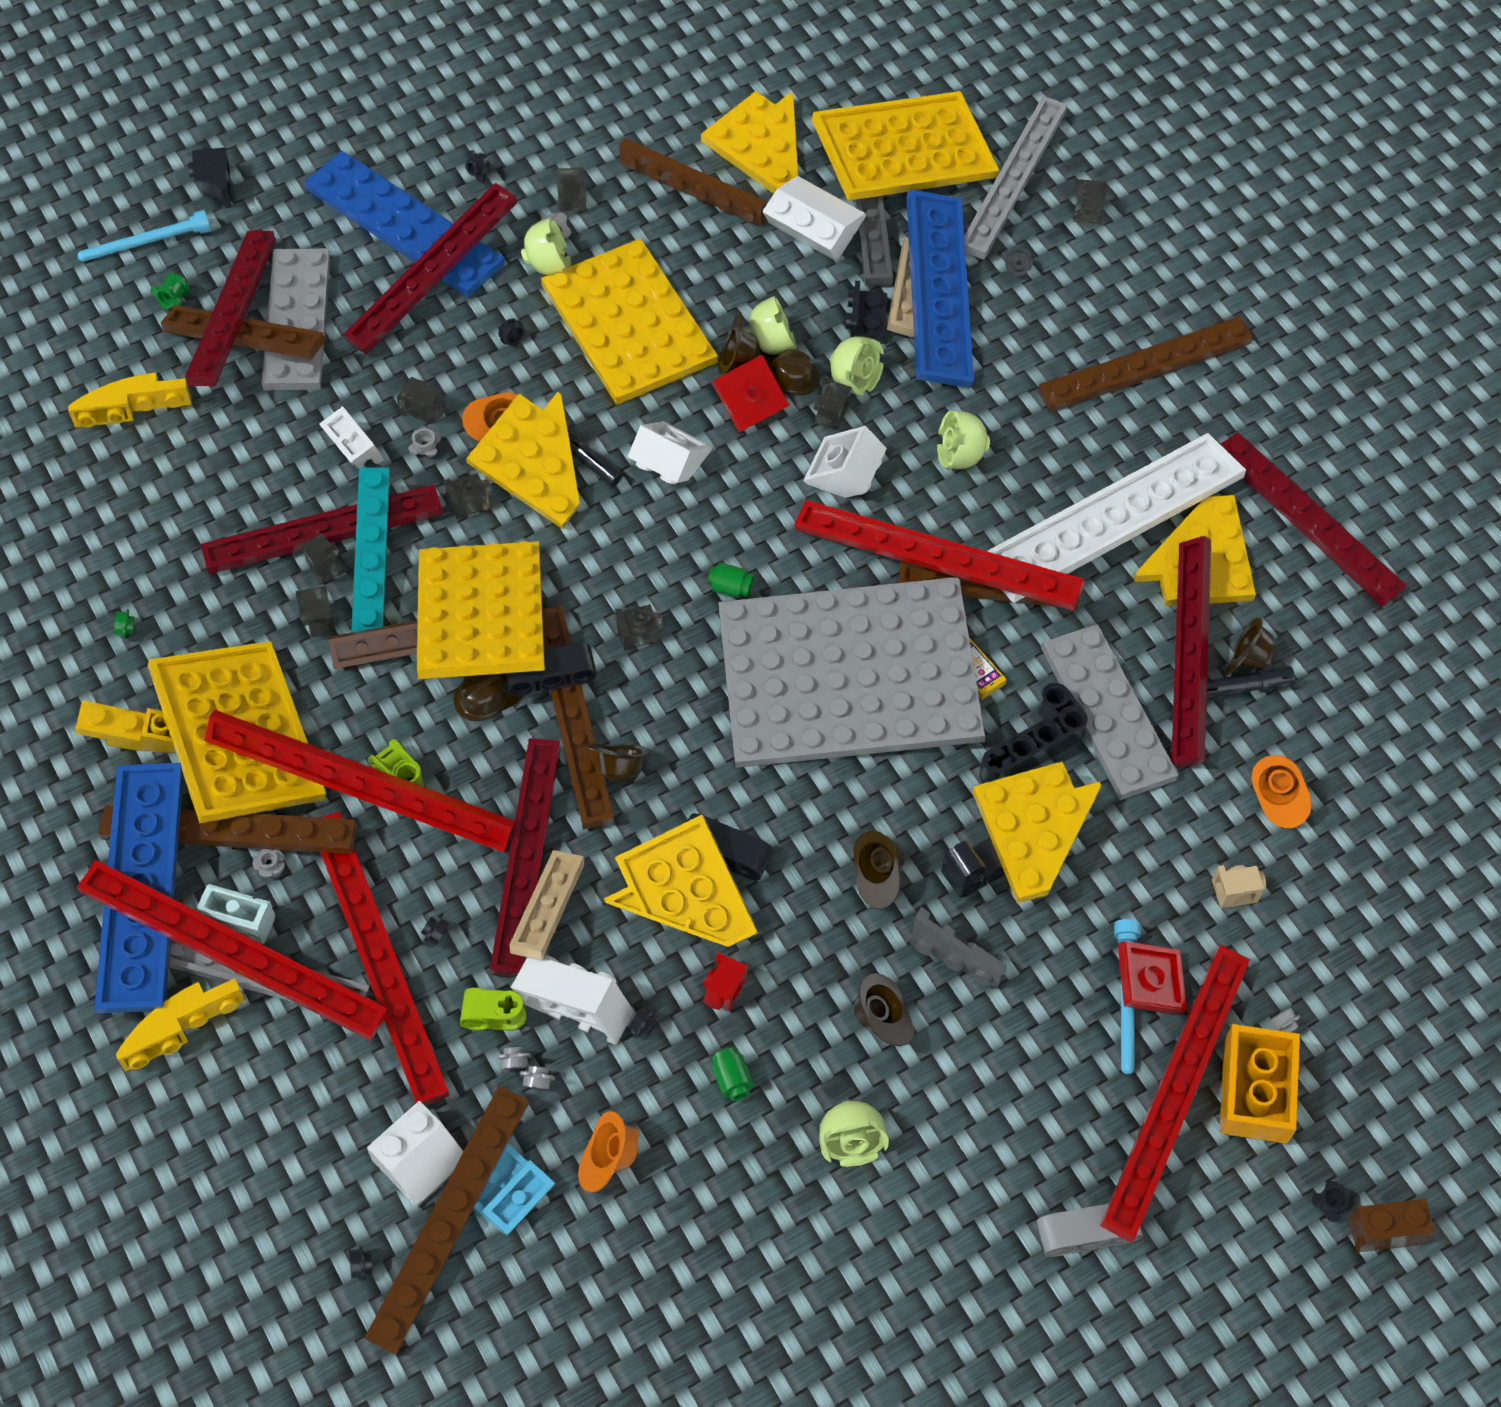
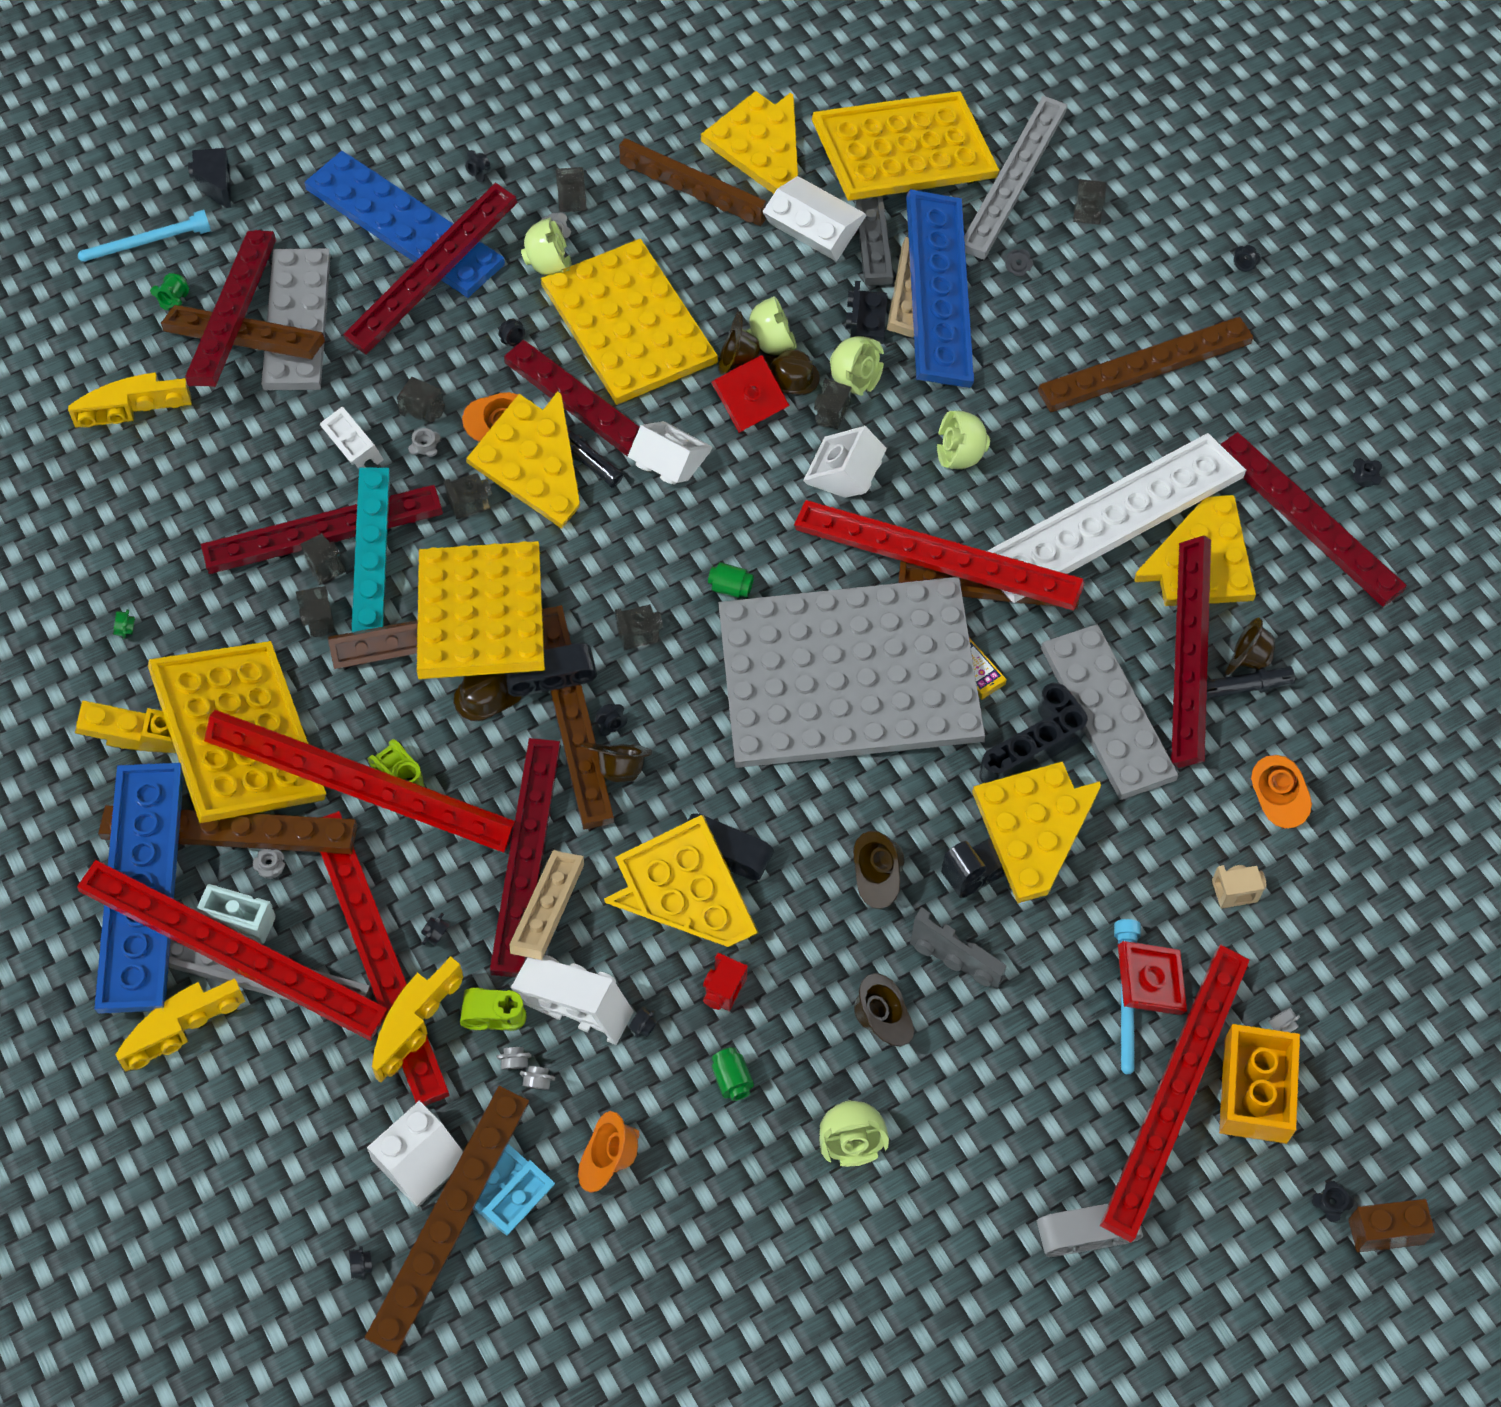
none -> yellow slope [372,956,463,1082]
none -> dark red plate [504,340,640,458]
none -> black plate [596,704,628,736]
none -> black plate [1233,245,1261,272]
none -> black plate [1353,458,1382,487]

